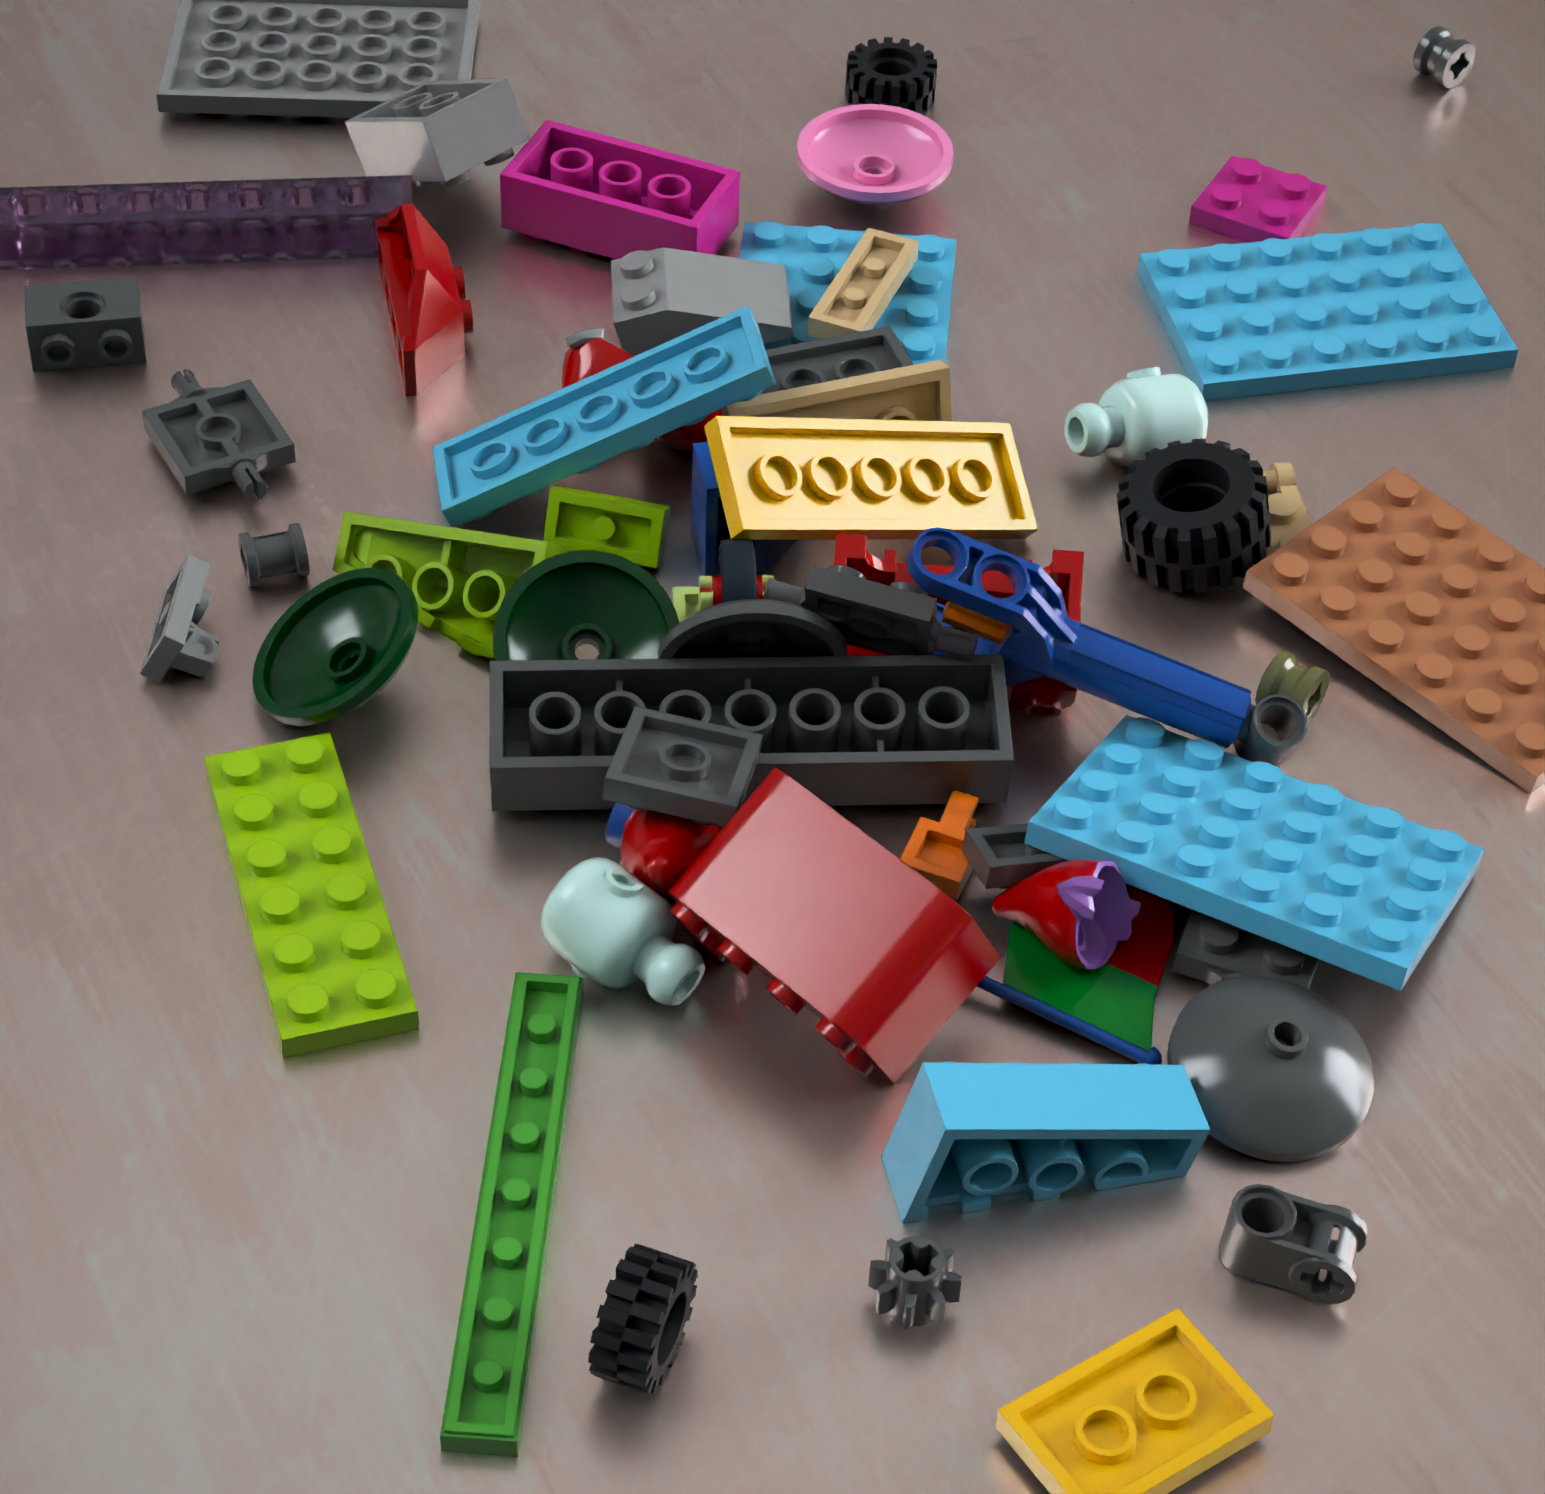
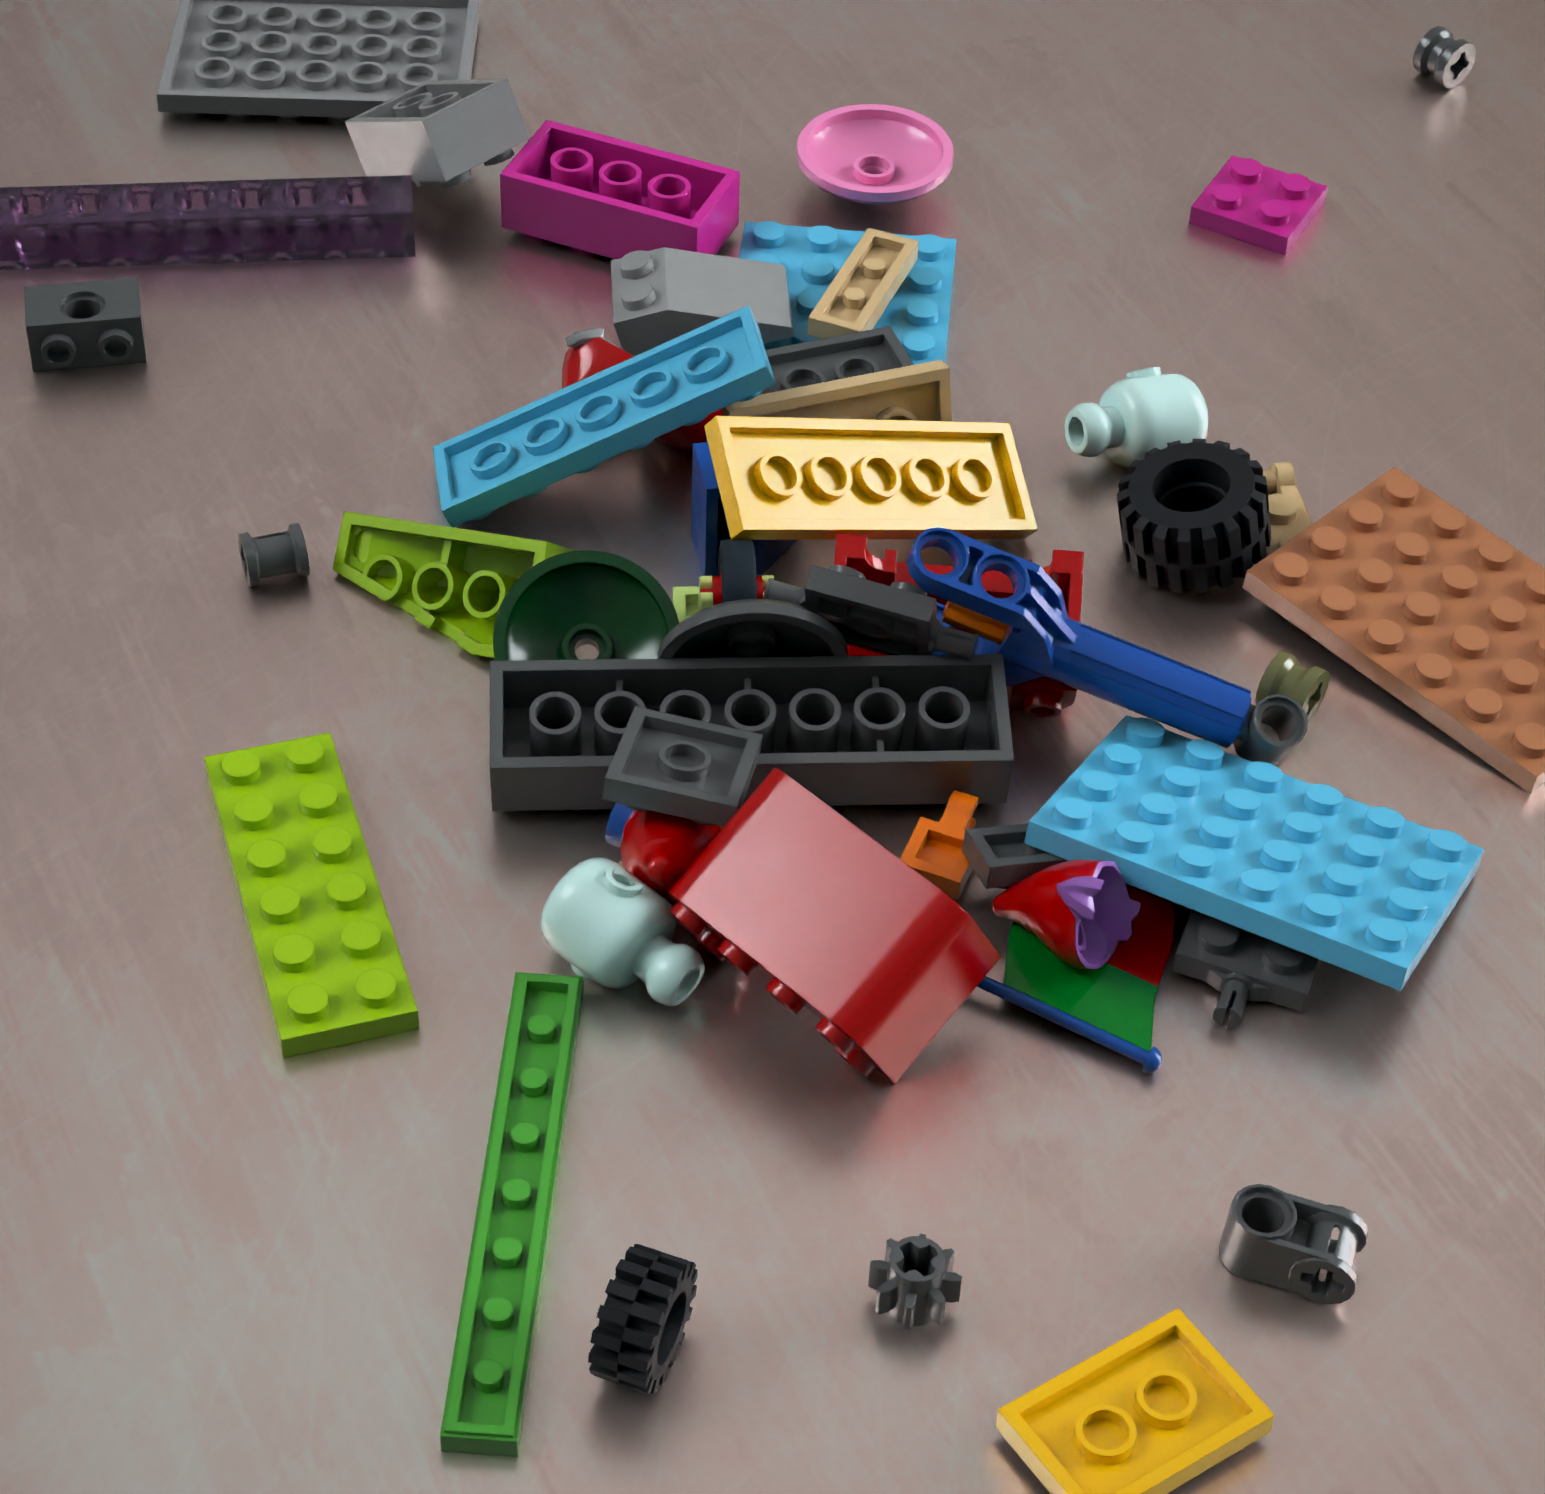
light grey hinge [140,553,220,683] -> none
dark grey plate [142,369,296,501] -> none
dark green dish [252,568,418,726] -> none
red wedge [375,204,473,397] -> none
lime hinge [543,485,671,568] -> none
black tyre [845,37,937,114] -> none
medium azure wedge [881,1061,1210,1224] -> none
medium azure plate [1137,223,1518,401] -> none
dark grey dish [1167,976,1374,1162] -> none

